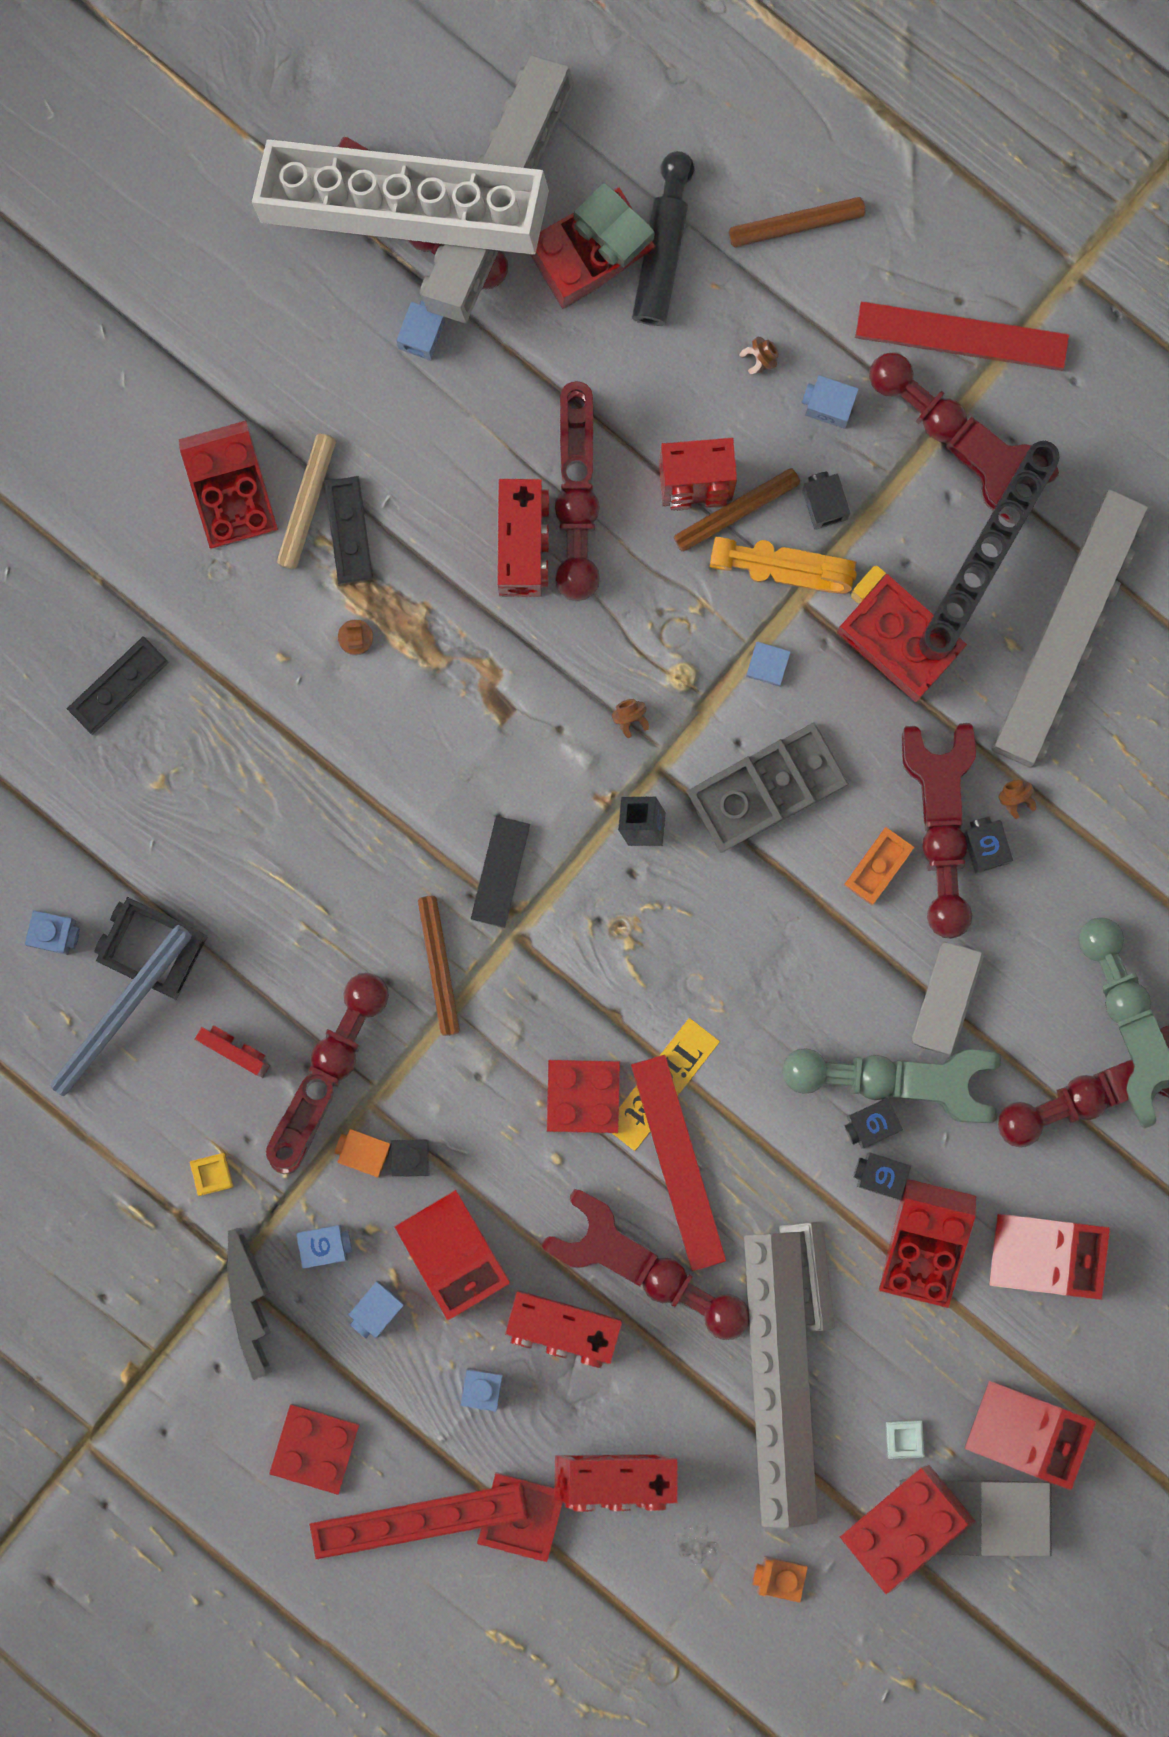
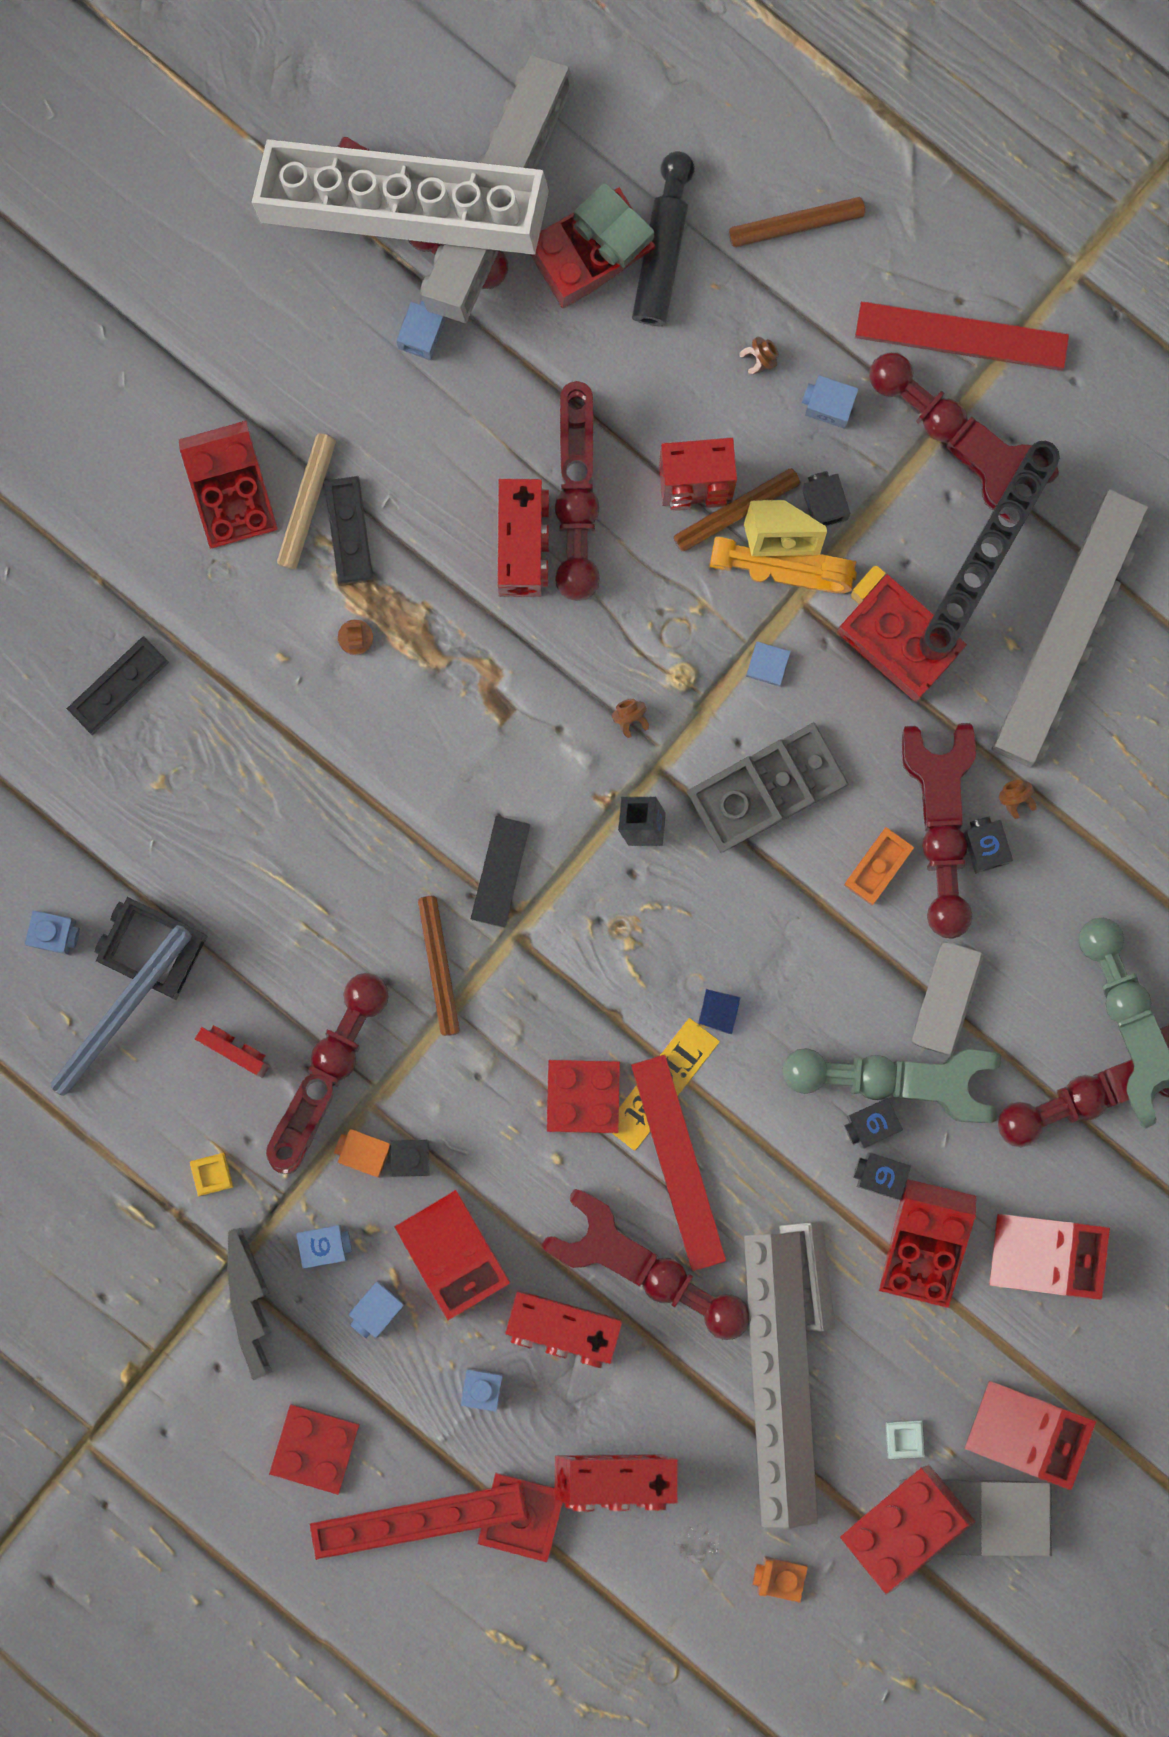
none -> clear blue slope [697,989,741,1035]
none -> light yellow slope [744,500,827,556]

